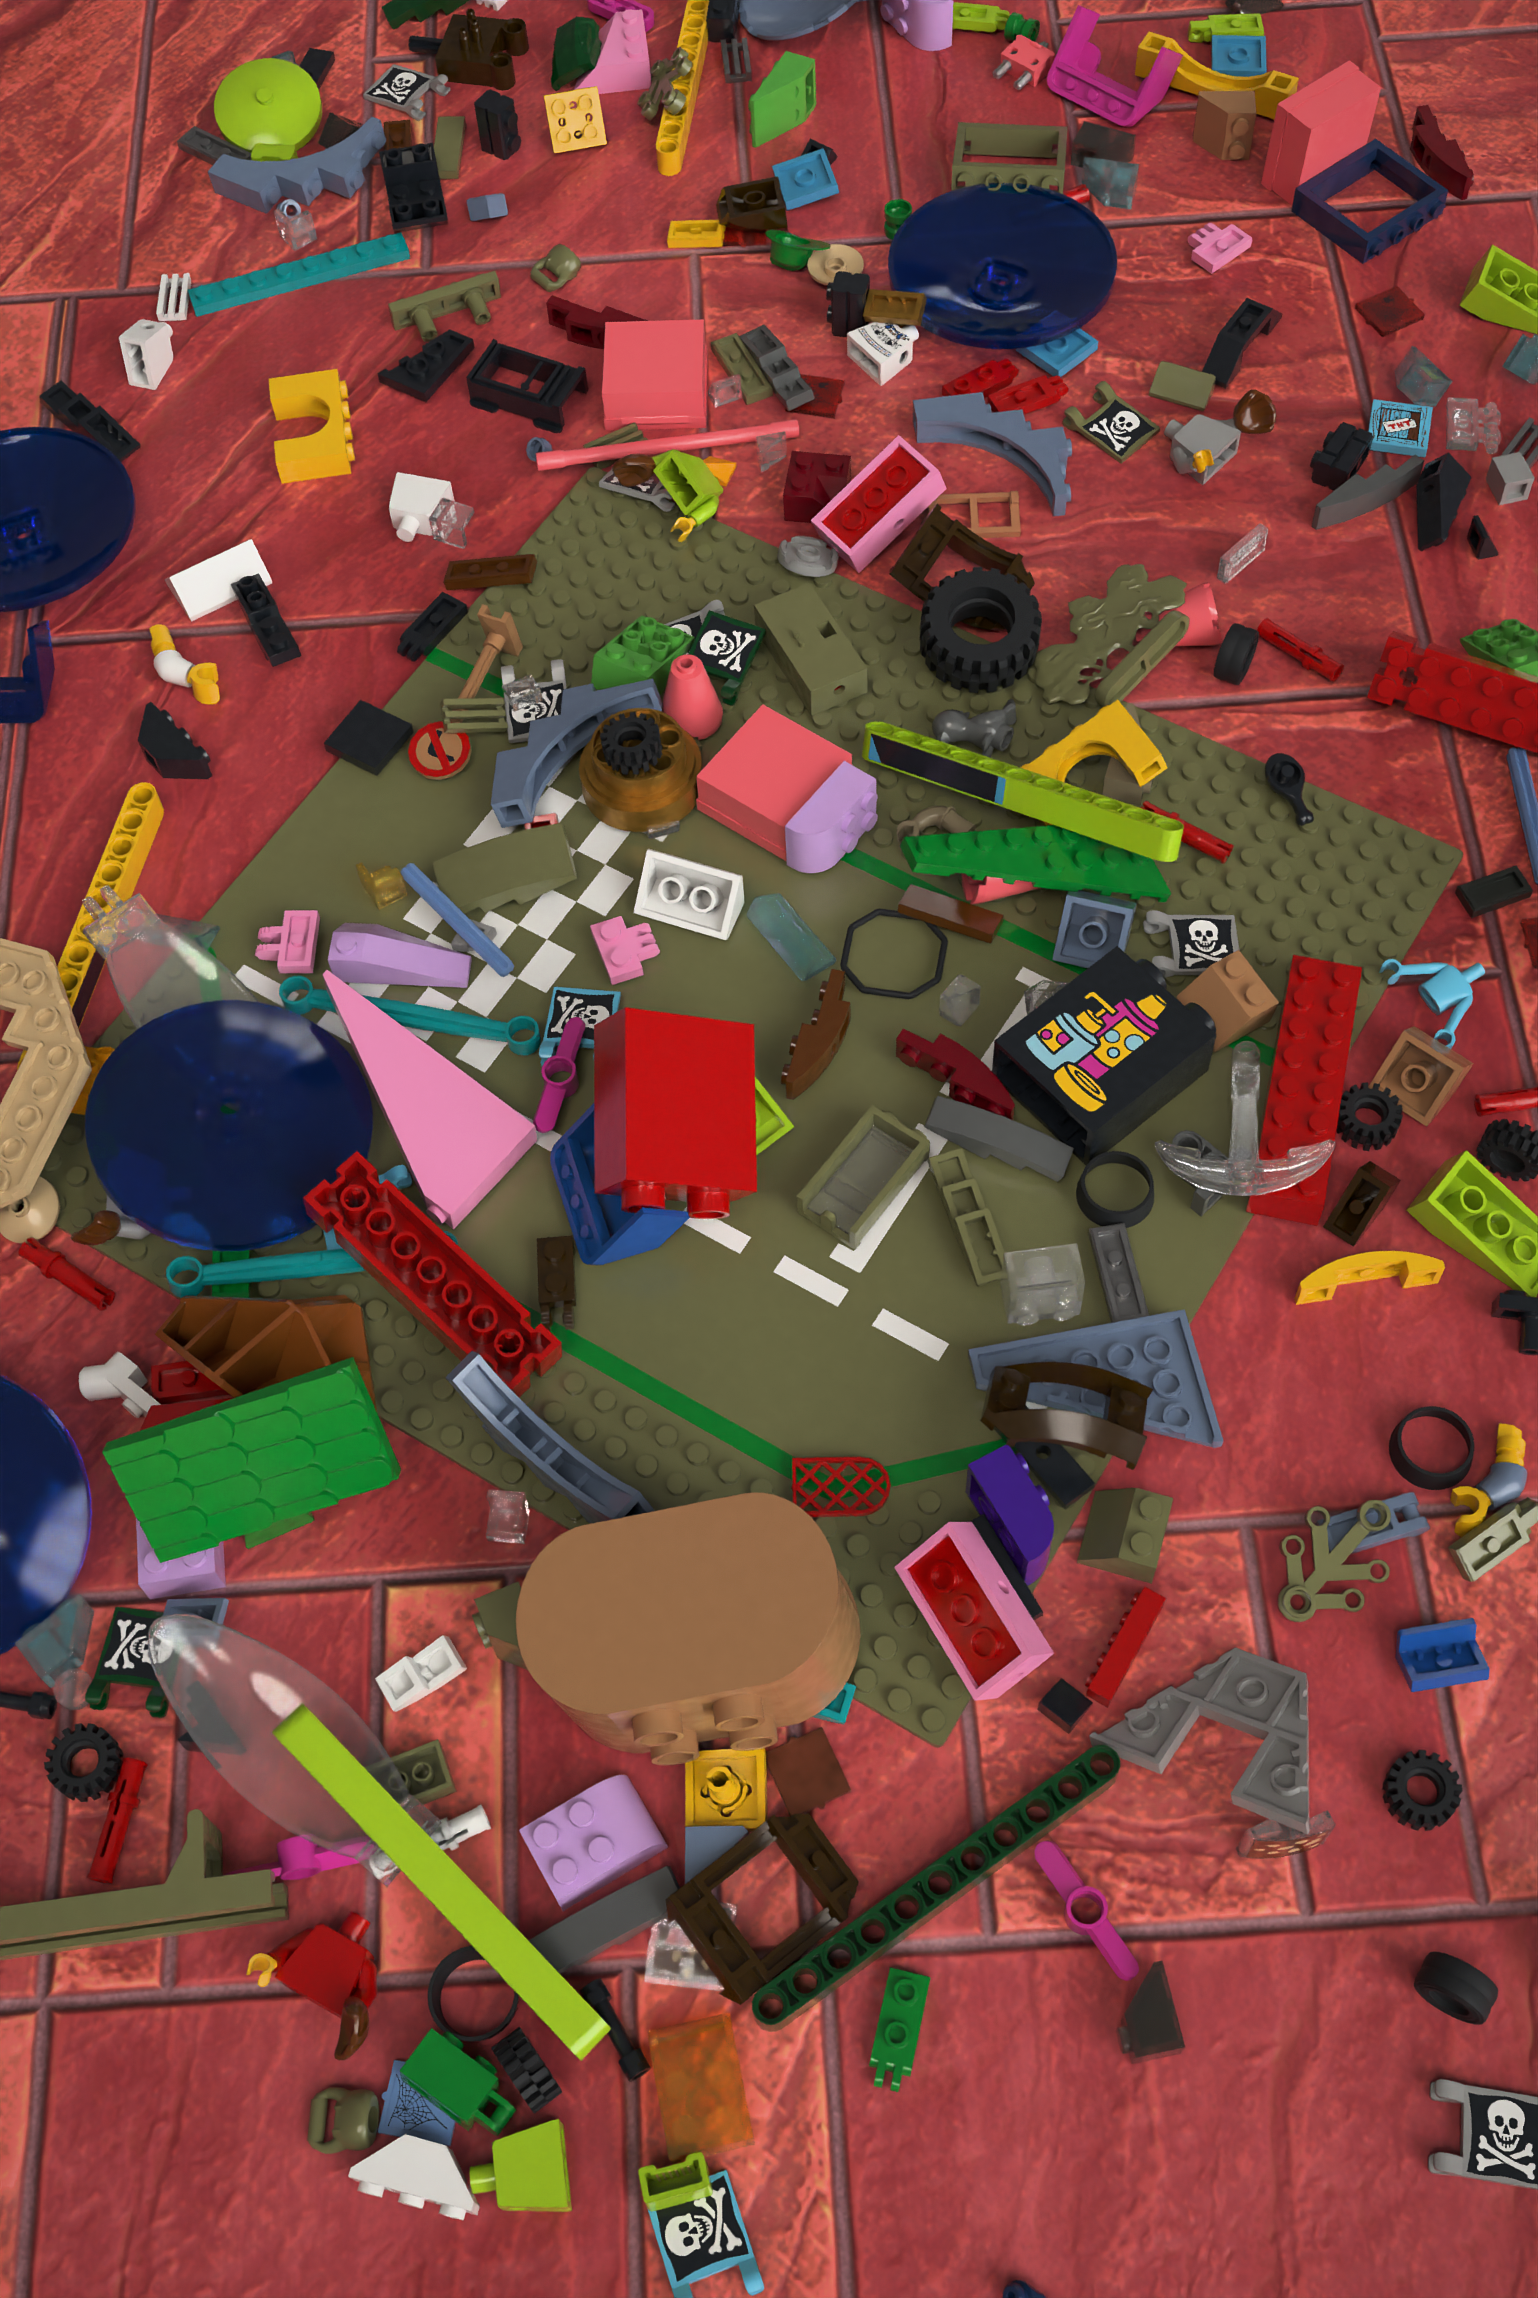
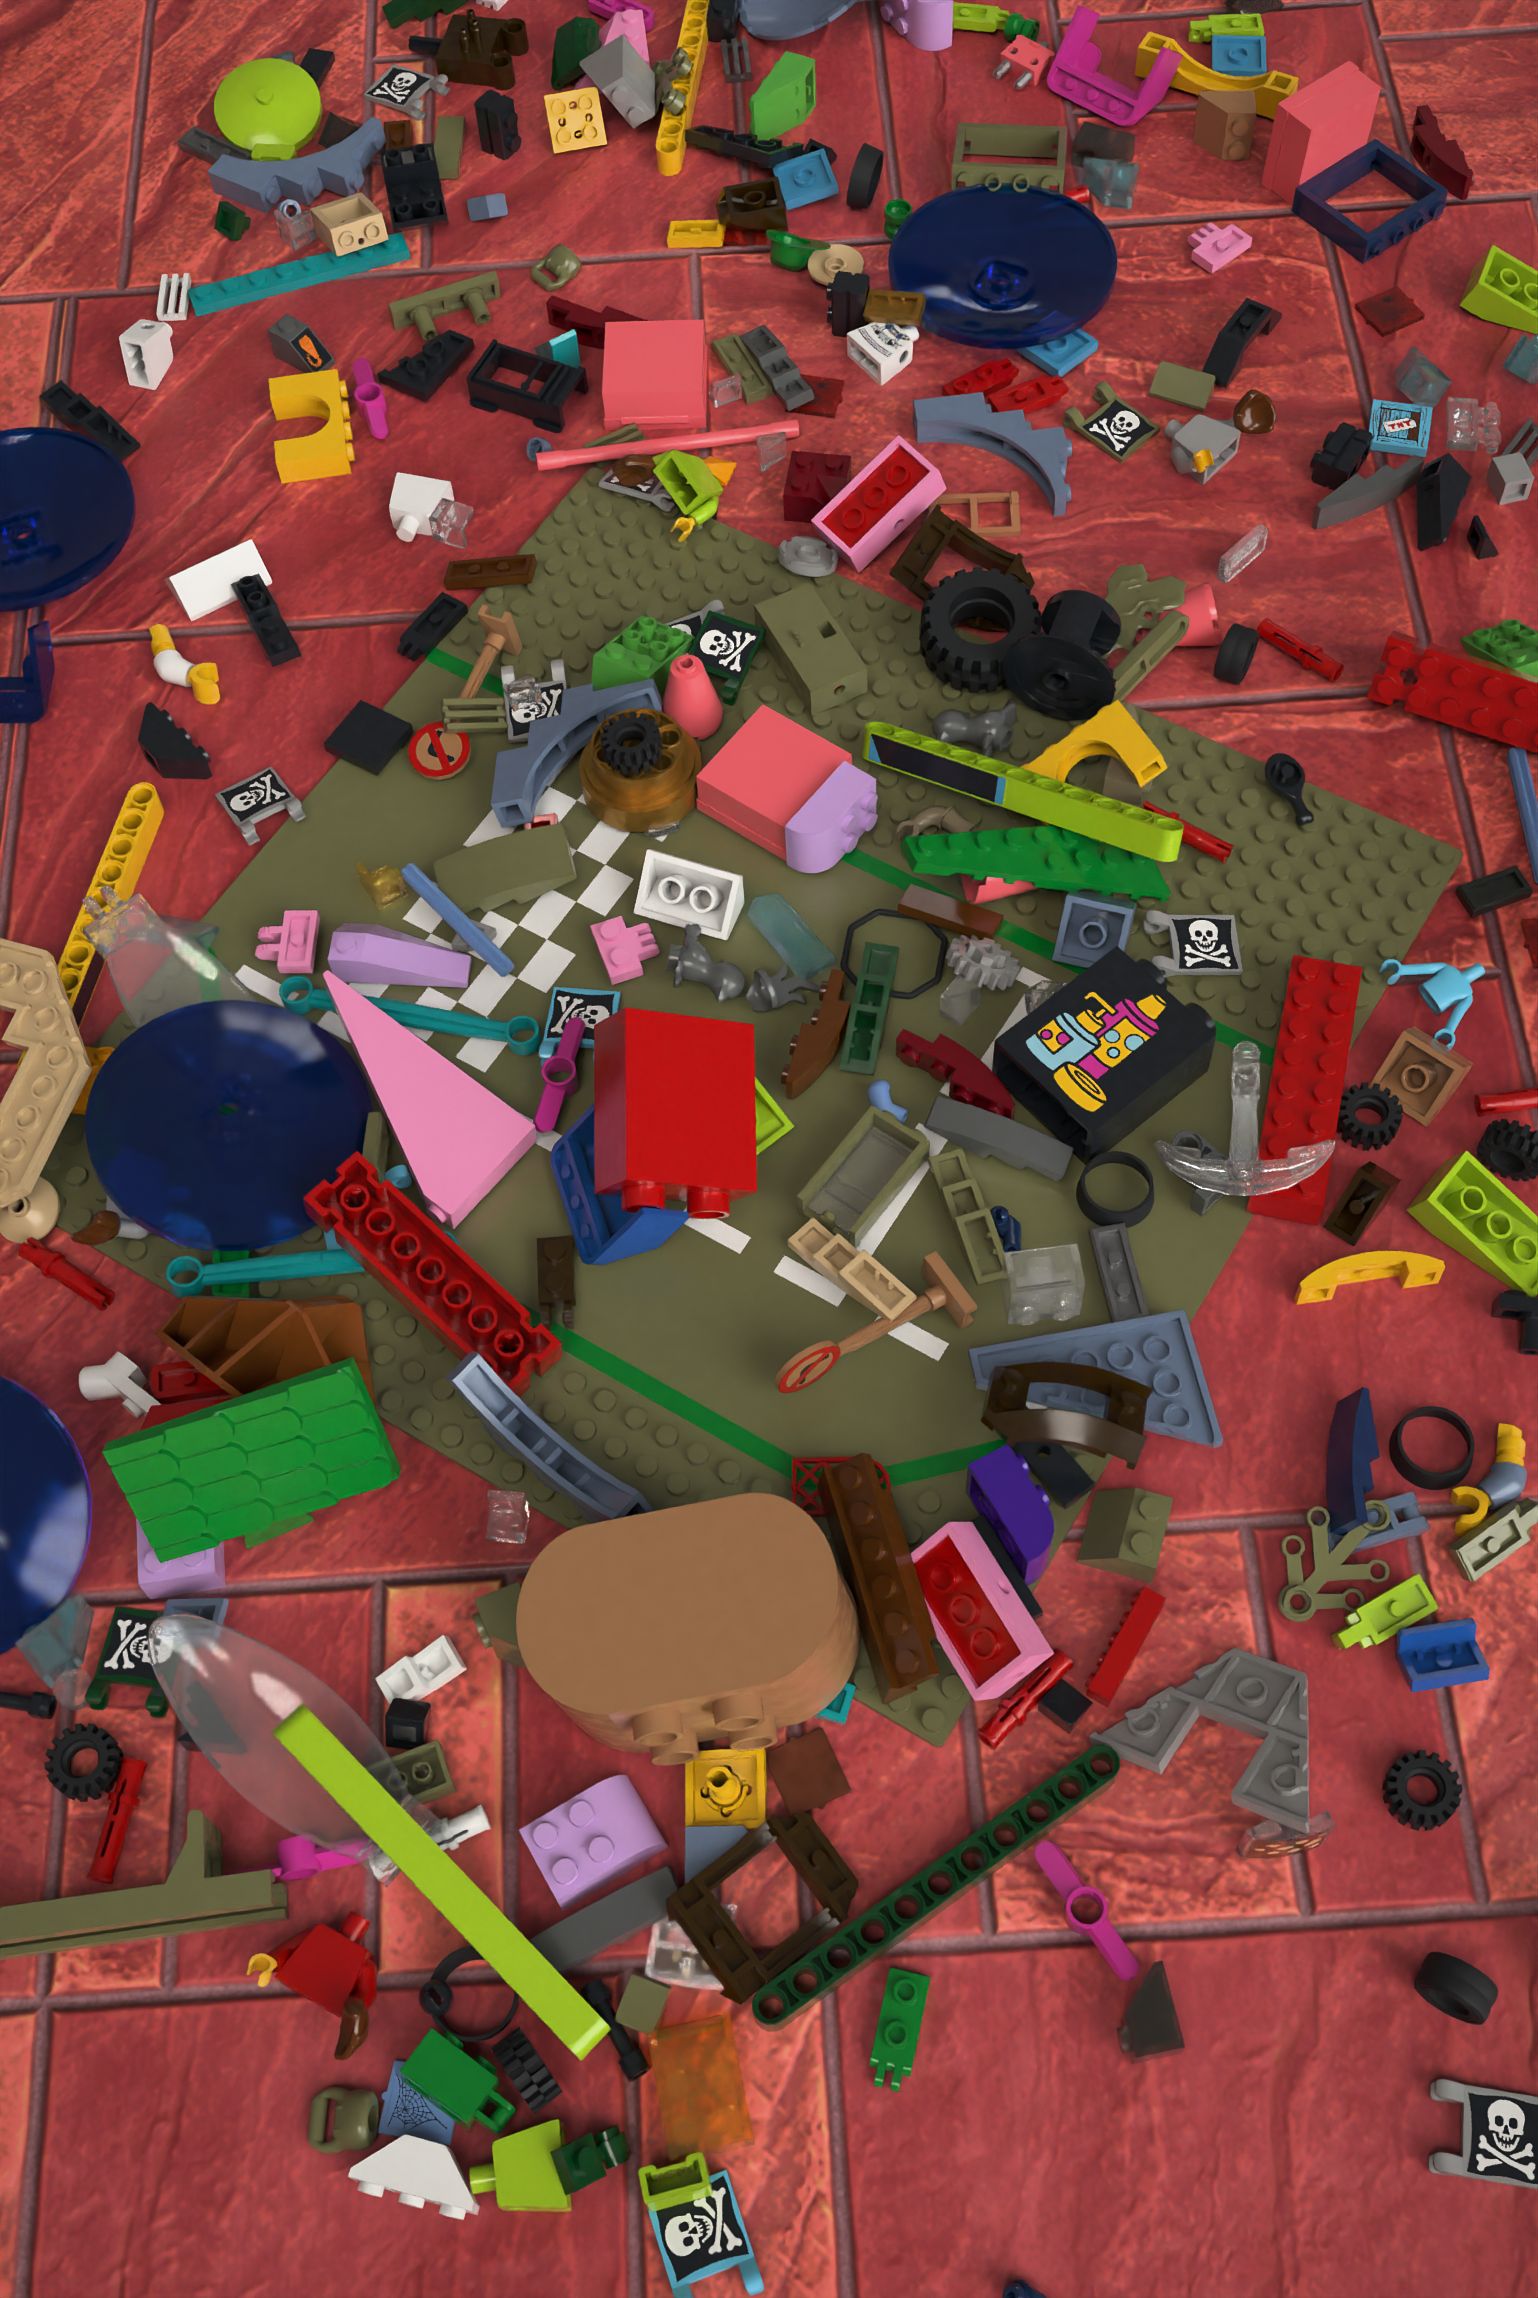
medium nougat slope [1176,950,1279,1053] -> none
none -> dark green tile [214,201,251,240]
none -> flag [215,767,306,846]
none -> dark grey slope [268,314,335,373]
none -> tan window [310,192,389,257]
none -> dark pink piece [353,357,388,439]
none -> olive tile [362,1112,390,1184]
none -> black slope [385,1698,431,1750]
none -> black hinge [419,1979,454,2016]
none -> teal slope [534,329,581,368]
none -> dark green plate [550,2125,631,2195]
none -> light grey slope [580,34,655,129]
none -> olive slope [614,1971,672,2035]
none -> dark grey animal [667,924,744,1003]
none -> black wing [685,125,804,168]
none -> dark grey piece [746,963,821,1012]
none -> medium nougat piece [774,1251,977,1394]
none -> tan slope [788,1217,916,1323]
none -> reddish brown slope [817,1453,940,1704]
none -> dark green slope [839,942,900,1076]
none -> black tyre [846,143,884,208]
none -> medium blue arm [867,1080,909,1124]
none -> light grey gear [945,935,1020,990]
none -> red pin [977,1648,1074,1750]
none -> dark blue arm [990,1206,1021,1257]
none -> black piece [1003,590,1121,720]
none -> dark blue slope [1326,1387,1380,1535]
none -> lime hinge [1330,1573,1439,1650]

